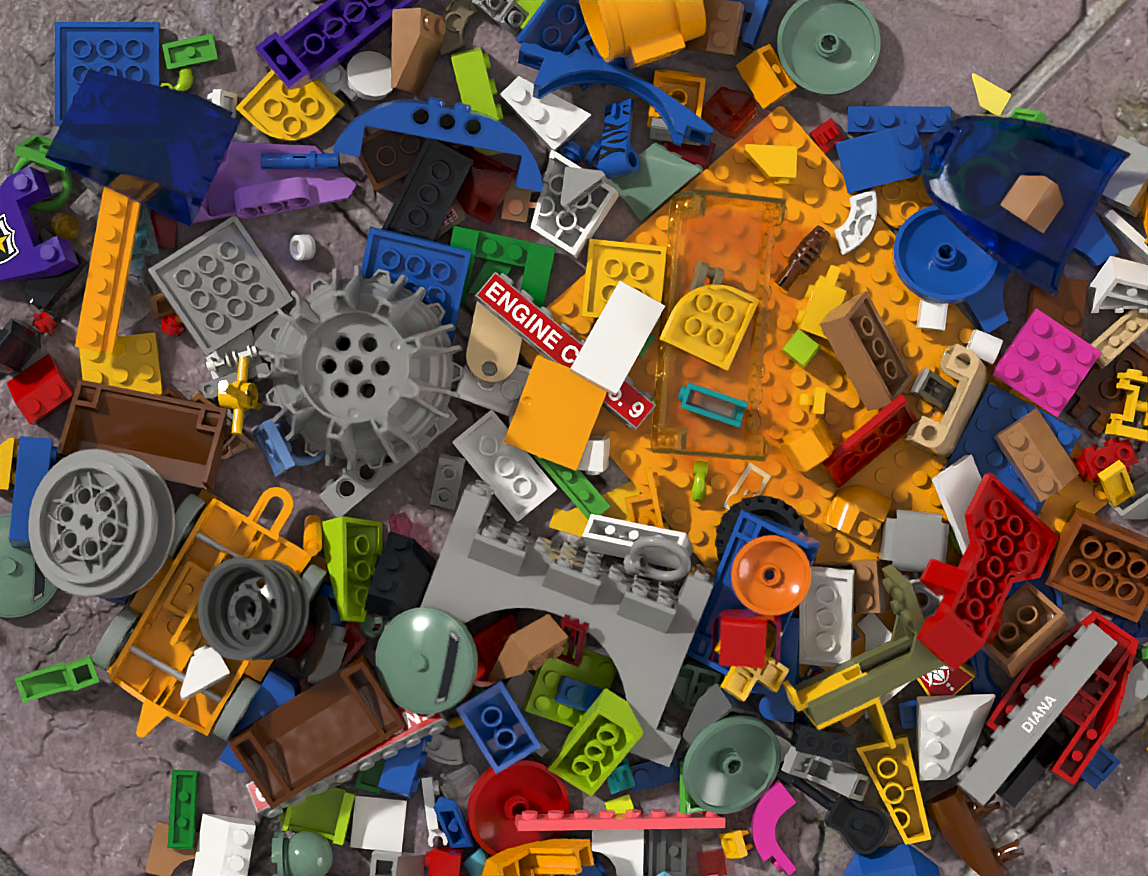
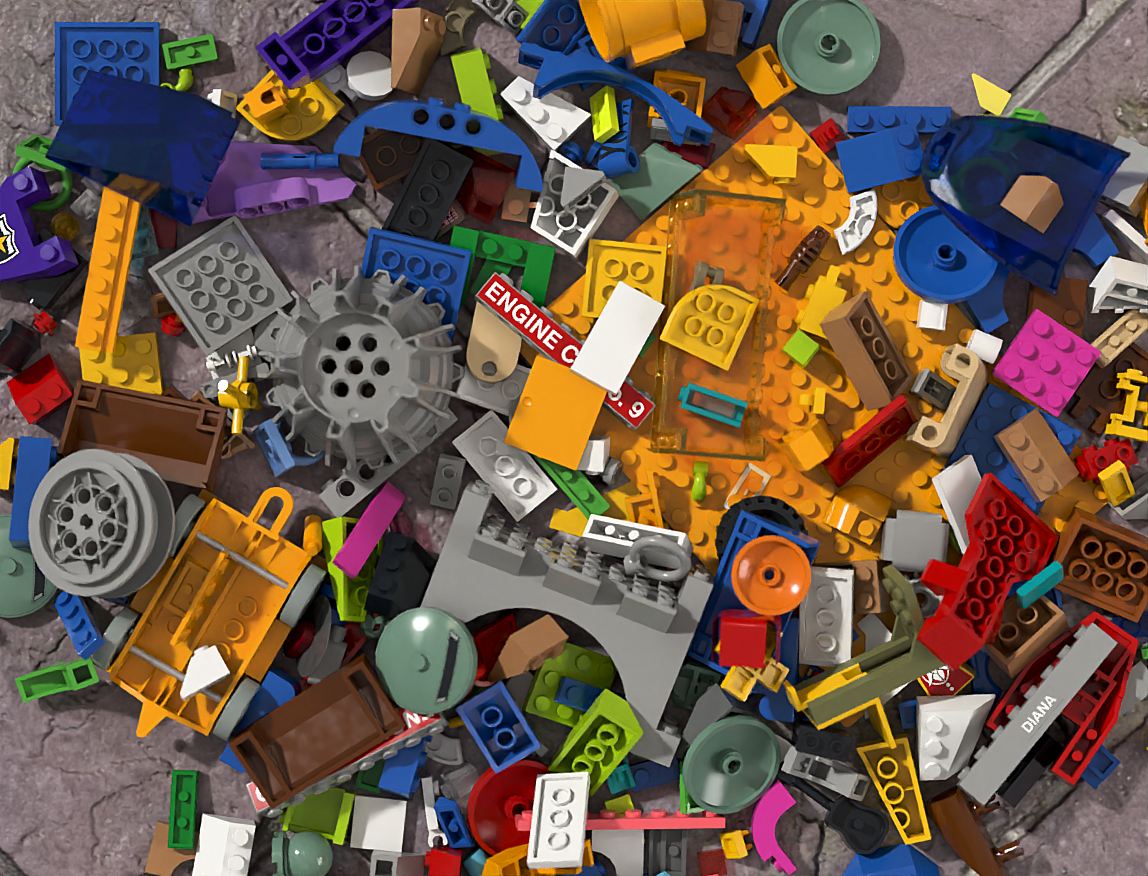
dark grey wheel [198,558,309,660] -> none
white tile [290,235,316,261] -> none
dark red tile [557,614,589,667] -> none
none -> blue plate [54,591,105,661]
none -> light orange brick [244,81,290,126]
none -> dark pink tile [332,481,407,579]
none -> white plate [527,772,590,869]
none -> neon yellow tile [589,85,619,144]
none -> light grey tile [603,458,623,485]
none -> teal tile [1016,561,1064,610]

